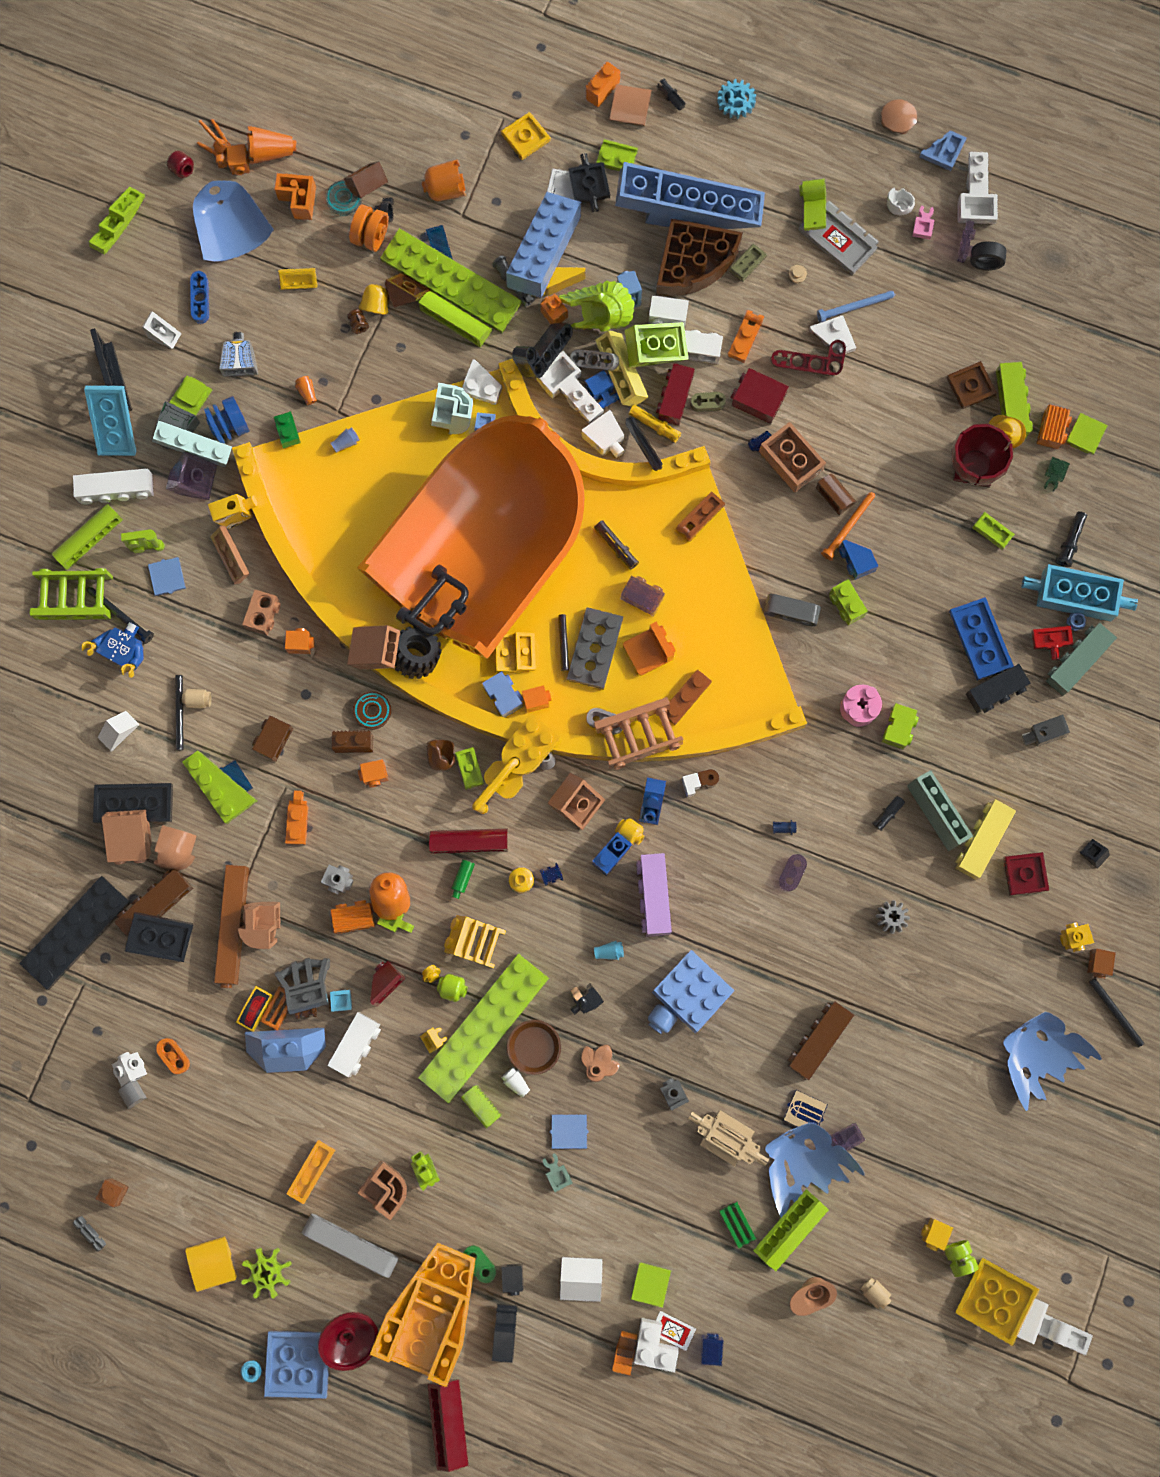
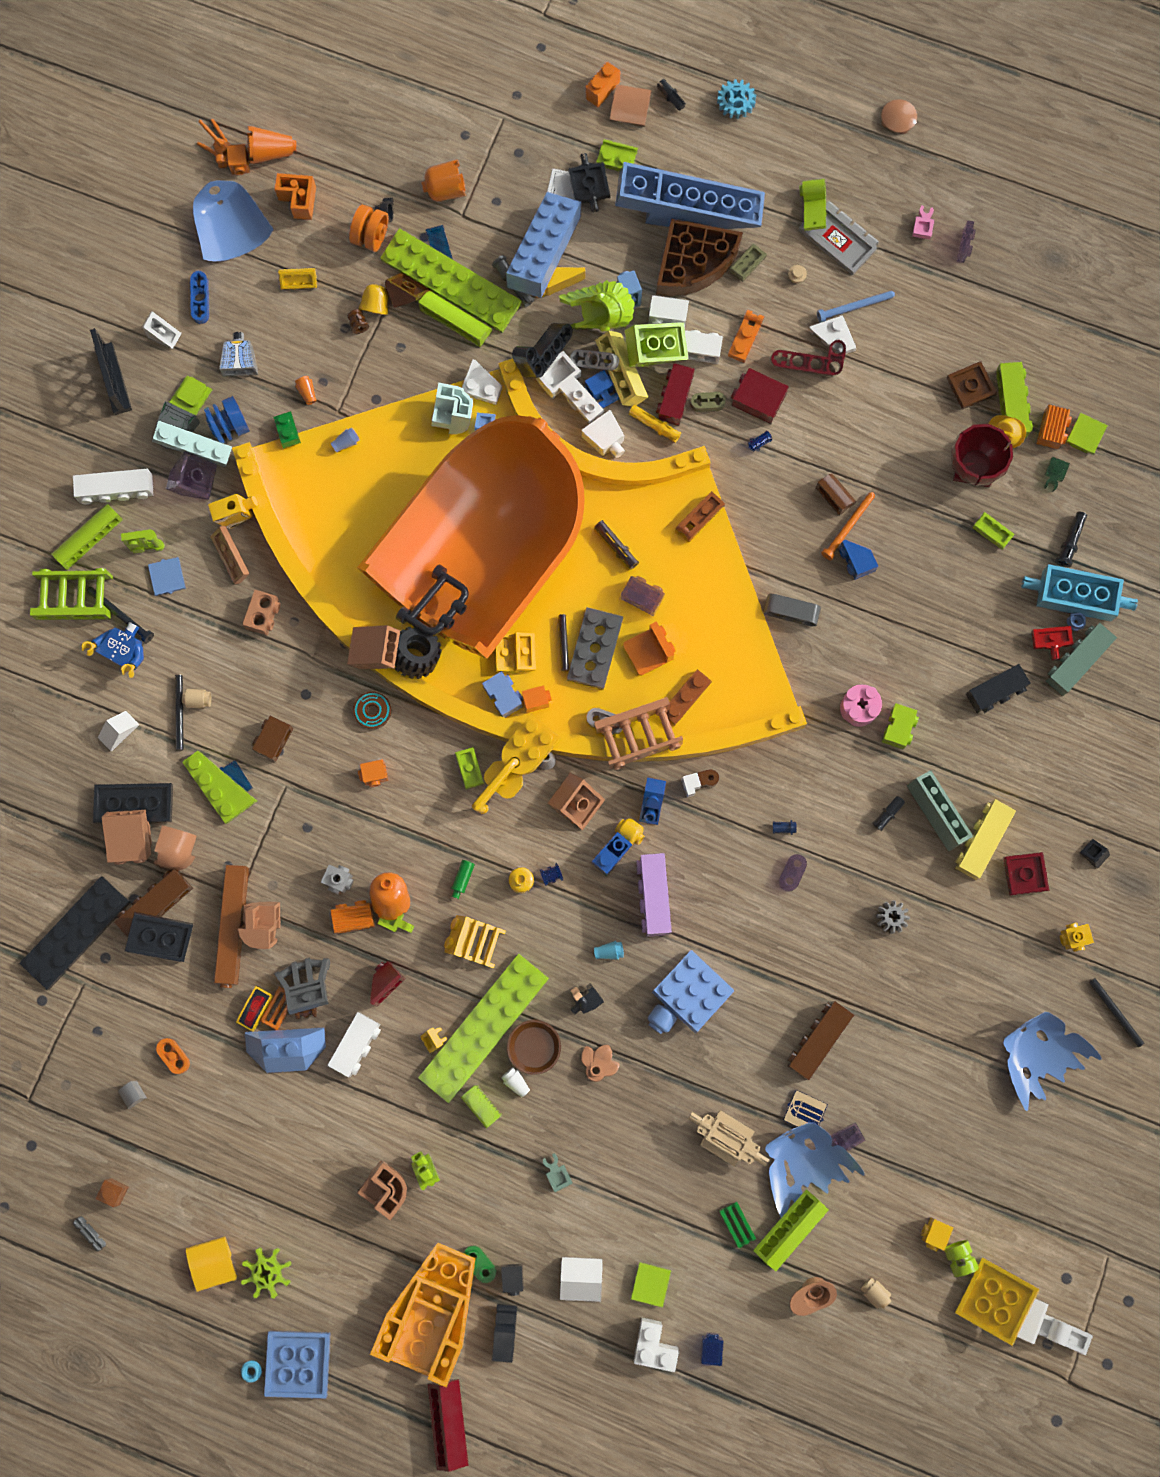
medium azure plate [84,386,136,456] -> none
lime slope [89,186,145,255] -> none
white brick [112,1052,147,1087] -> none
dark red head [167,150,194,178] -> none
orange brick [285,628,315,654] -> none
orange hinge [285,790,308,845] -> none
light orange plate [287,1140,336,1204] -> none
light grey beam [302,1214,399,1278] -> none
dark red dish [318,1312,379,1371] -> none
clear light blue tile [326,180,362,216] -> none
medium azure plate [330,990,352,1012] -> none
reddish brown brick [332,730,374,753] -> none
reddish brown brick [343,161,388,198] -> none
yellow plate [422,965,441,983] -> none
reddish brown hair [426,739,455,771] -> none
dark red brick [429,828,508,854] -> none
lime head [437,974,468,1002] -> none
yellow tile [501,112,551,160] -> none
orange brick [540,294,568,324] -> none
medium blue piece [550,1115,589,1149] -> none
leg [612,1331,637,1375] -> none
black axle [625,416,663,471] -> none
sticker [656,1311,696,1351] -> none
dark grey brick [660,1078,689,1111] -> none
nougat brick [759,422,826,493] -> none
lime brick [829,579,868,626] -> none
white hair [887,188,915,215] -> none
medium blue wing [920,131,967,171] -> none
blue plate [949,597,1014,681] -> none
white plate [958,152,997,224] -> none
black tyre [970,241,1007,271] -> none
dark grey torso [1022,715,1070,747] -> none
dark orange brick [1087,949,1116,979] -> none

